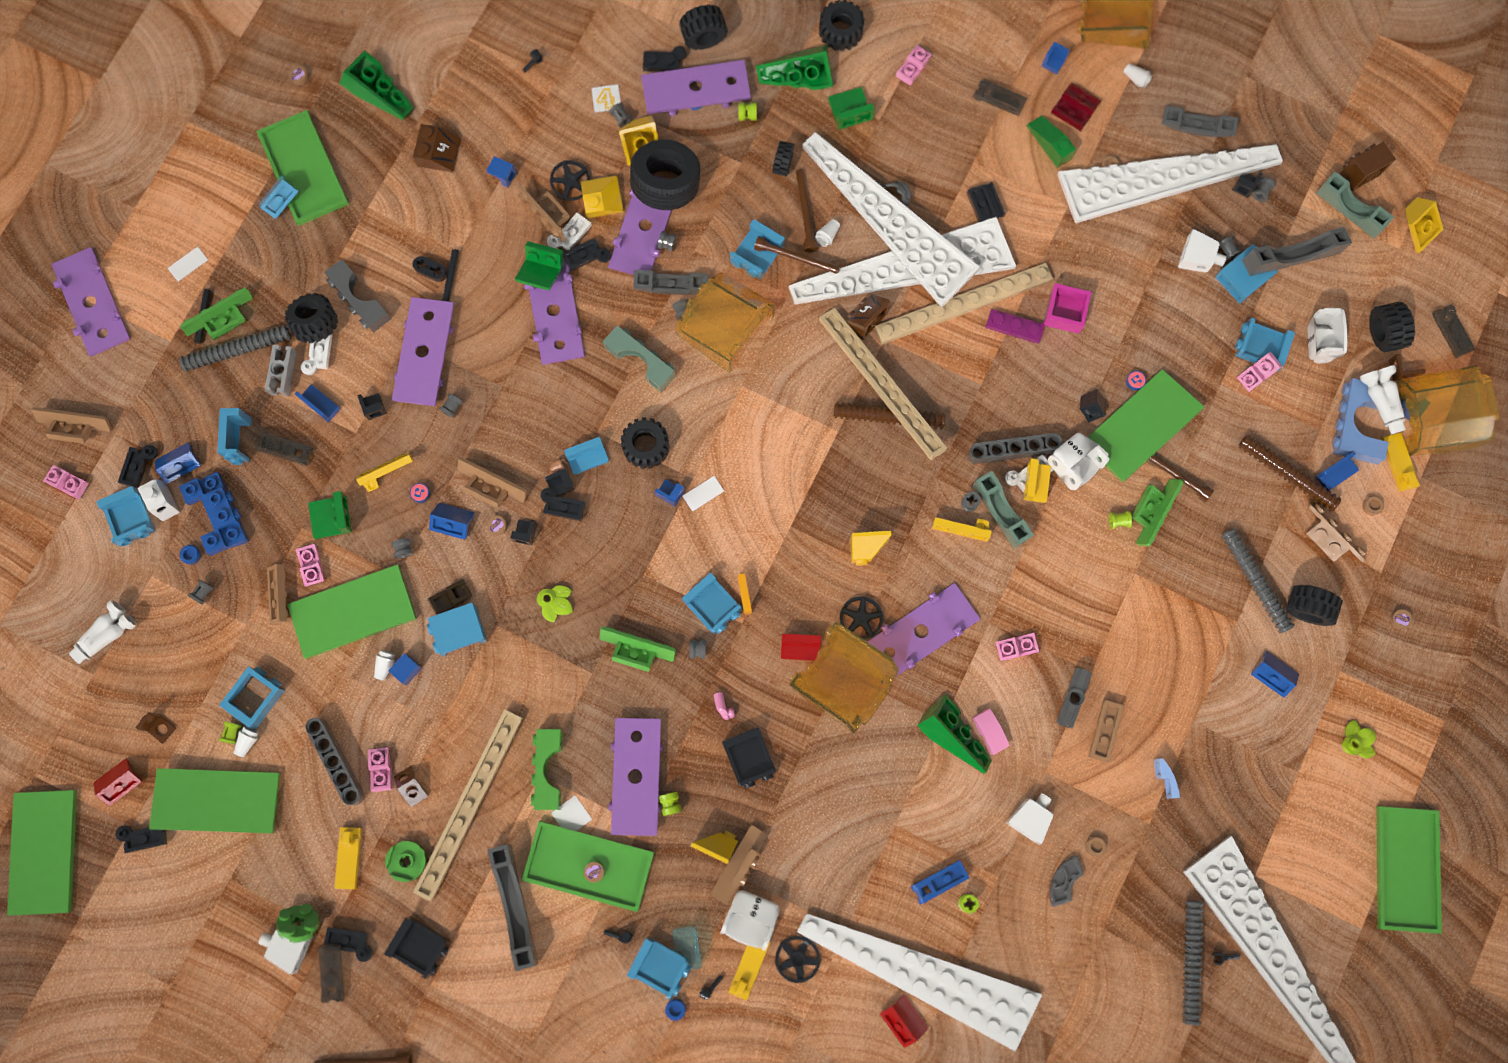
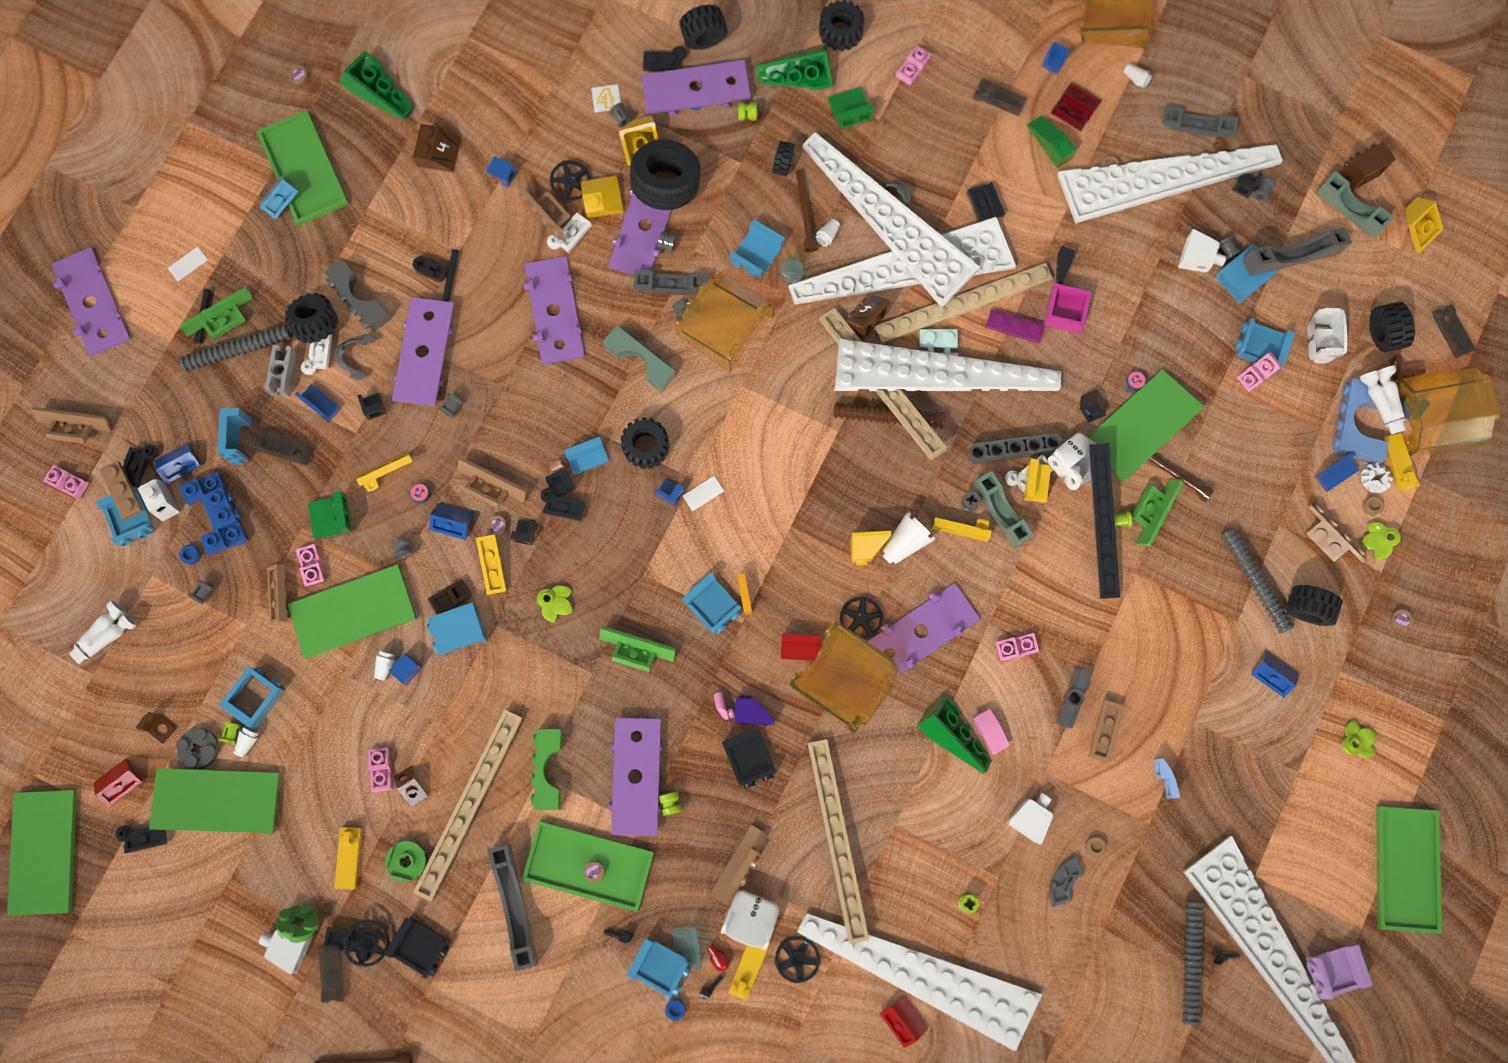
dark grey beam [305,718,364,805] -> none
green bracket [515,241,563,291] -> none
black hand [522,49,543,73] -> none
white sticker [551,795,592,831] -> none
black hinge [563,238,611,272] -> none
dark grey wheel [689,639,706,659] -> none
yellow slope [691,831,738,864] -> none
reddish brown piece [754,236,840,274] -> none
blue plate [910,860,970,905] -> none
reddish brown piece [1239,434,1342,512] -> none
none -> medium nougat plate [100,461,143,521]
none -> dark grey plate [176,729,219,768]
none -> dark grey helmet [335,334,377,380]
none -> black wheel [343,919,390,967]
none -> yellow hinge [476,534,507,595]
none -> red cylinder [707,944,730,972]
none -> dark purple slope [735,695,774,726]
none -> clear light blue head [780,258,804,285]
none -> tan plate [807,739,869,944]
none -> white wing [834,339,1061,391]
none -> white cone [882,511,936,564]
none -> light aqua plate [919,329,958,356]
none -> black slope [1055,246,1075,285]
none -> black plate [1089,443,1120,599]
none -> lavender panel [1306,945,1373,999]
none -> lime plate [1360,522,1401,560]
none -> white gear [1361,463,1393,493]

